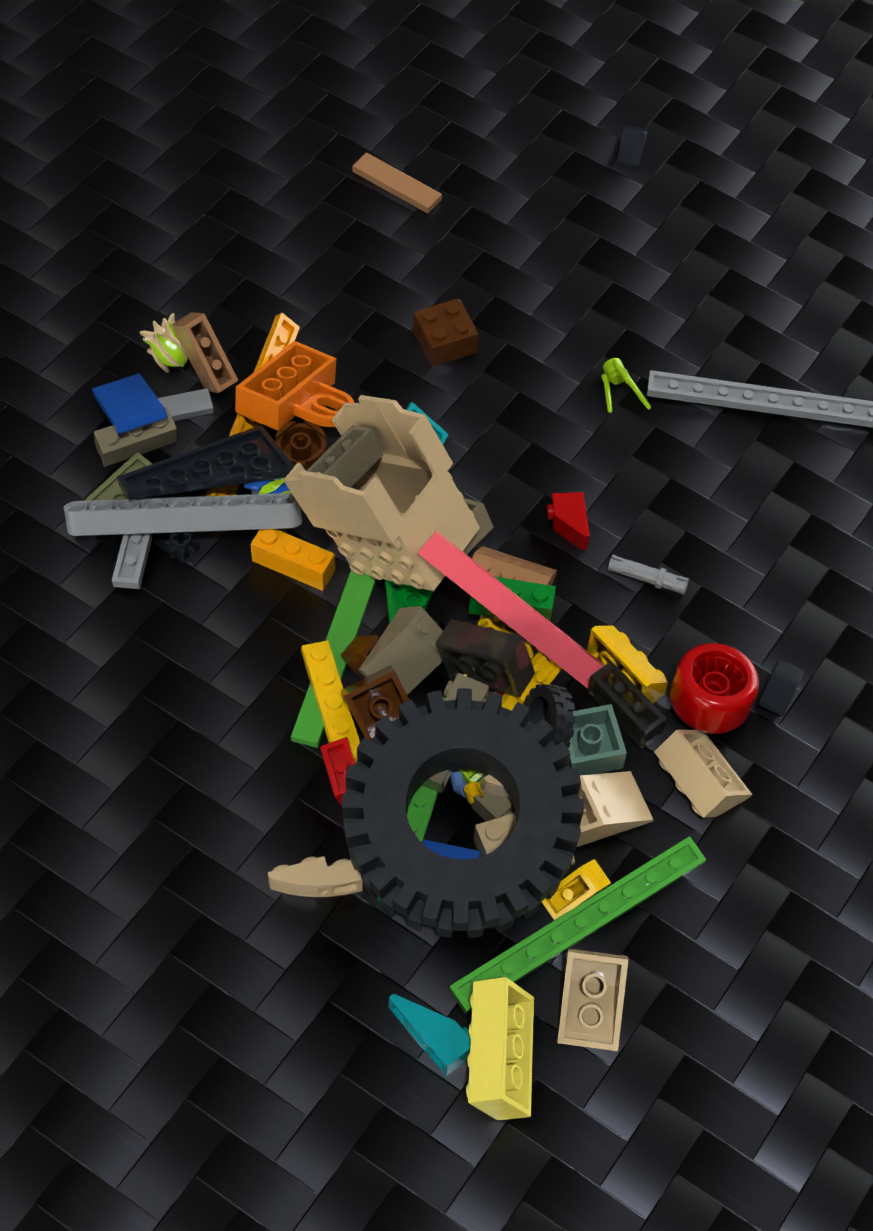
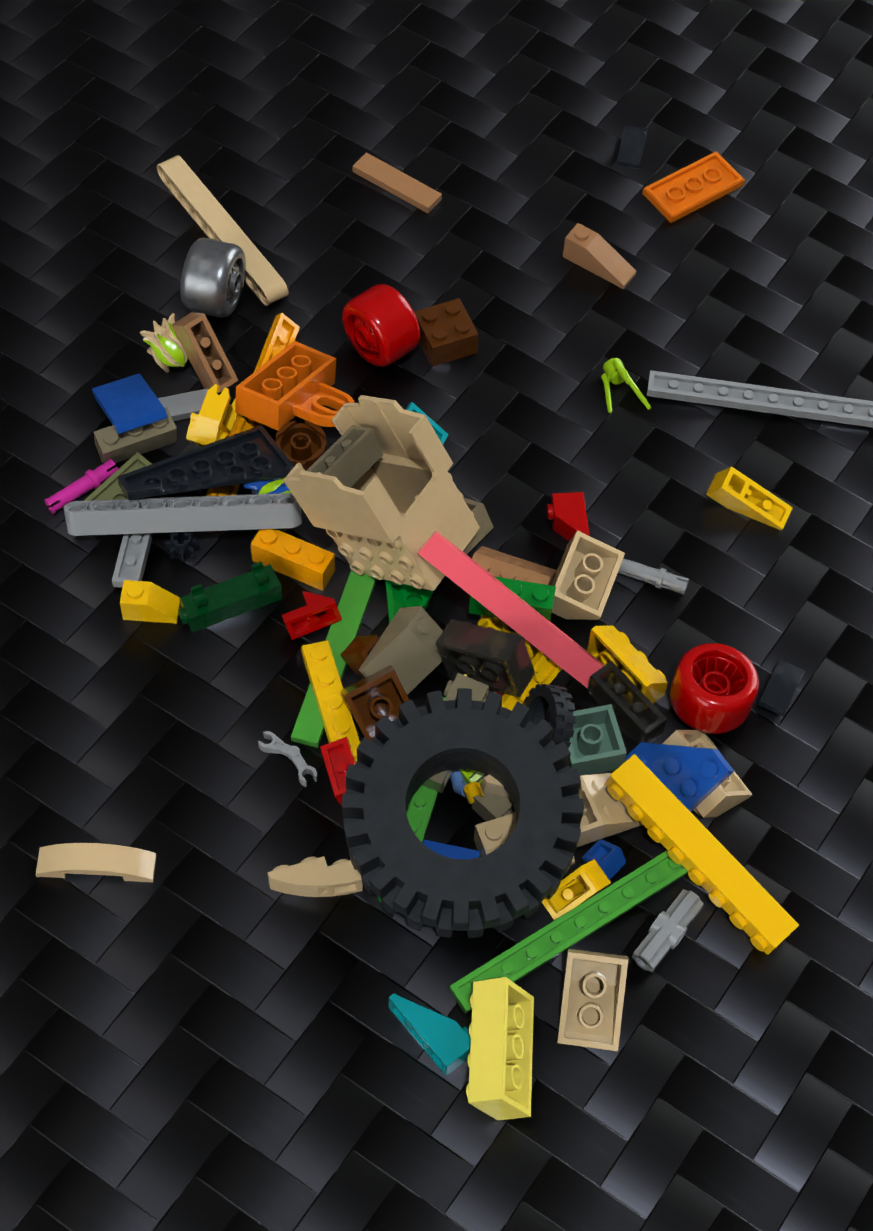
none -> tan slope [36,843,156,882]
none -> dark pink pin [44,459,118,514]
none -> yellow slope [120,580,180,624]
none -> tan beam [157,155,289,306]
none -> dark green brick [178,561,282,633]
none -> flat silver wheel [180,238,246,318]
none -> yellow piece [186,384,238,447]
none -> light grey piece [258,731,317,787]
none -> red slope [282,591,342,640]
none -> red wheel [342,284,420,367]
none -> tan slope [551,530,625,620]
none -> medium nougat slope [563,223,636,289]
none -> blue slope [582,839,626,880]
none -> yellow brick [605,754,799,955]
none -> blue plate [625,742,734,812]
none -> light grey piece [632,889,704,972]
none -> orange tile [642,151,745,223]
none -> yellow slope [706,466,793,530]

